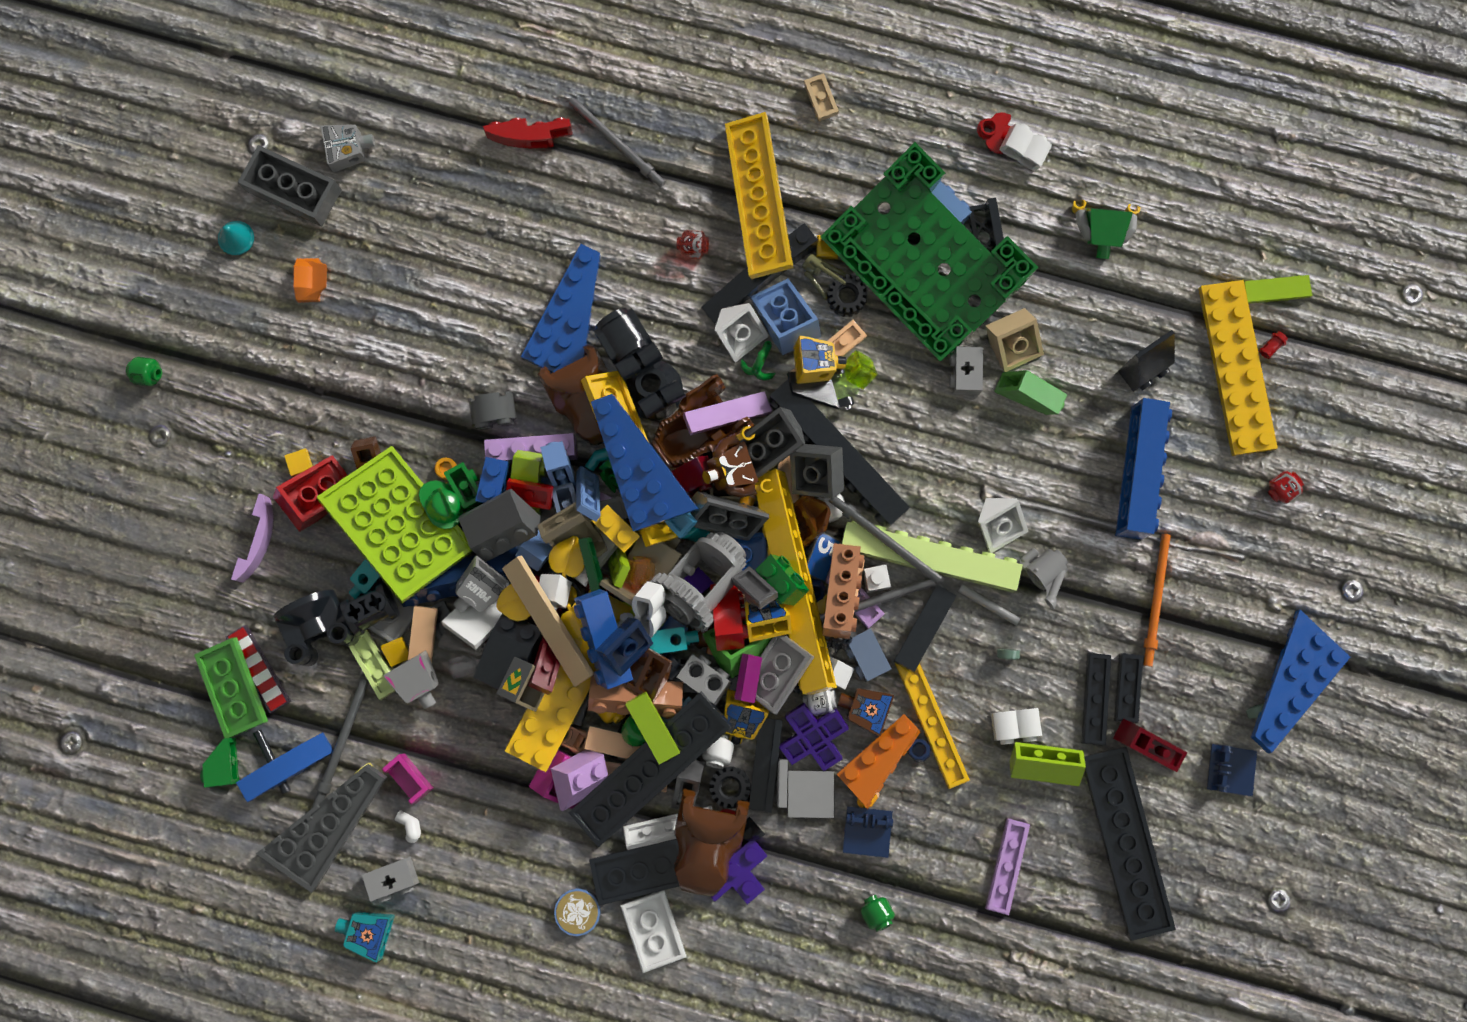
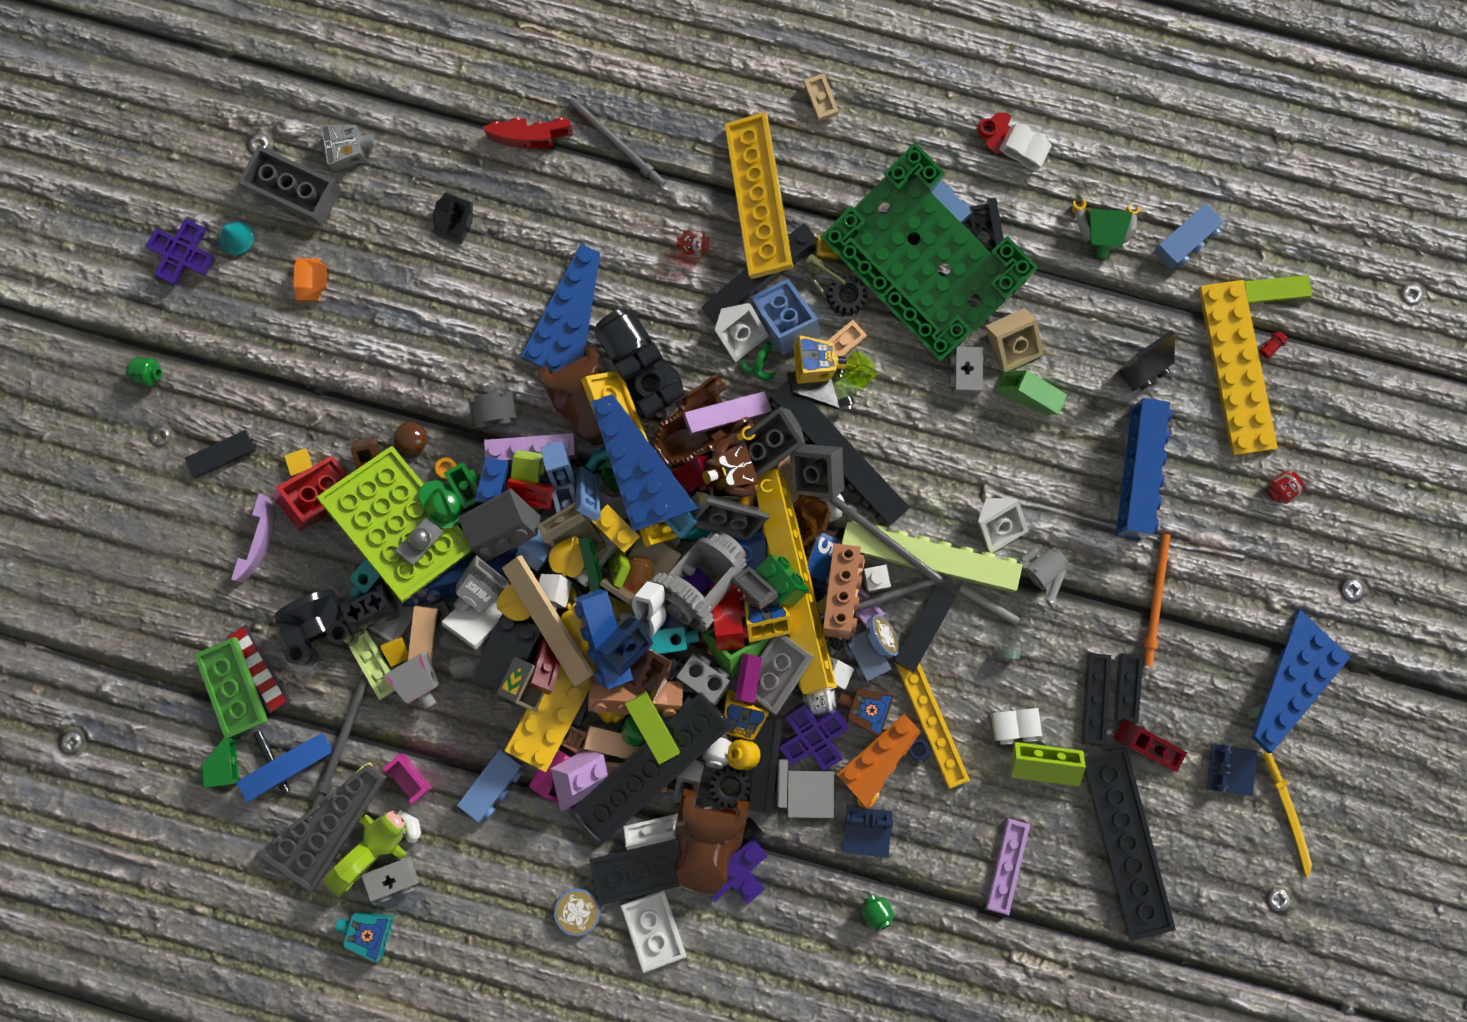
none -> dark purple plate [145,218,215,286]
none -> black tile [185,430,256,479]
none -> lime animal [323,811,406,898]
none -> reddish brown hair [394,422,428,458]
none -> flat silver tile [395,518,444,567]
none -> black slope [433,192,473,244]
none -> medium blue brick [457,749,525,822]
none -> yellow head [728,740,760,771]
none -> tile [866,614,899,659]
none -> medium blue brick [1153,203,1224,270]
none -> yellow sword [1261,751,1312,877]

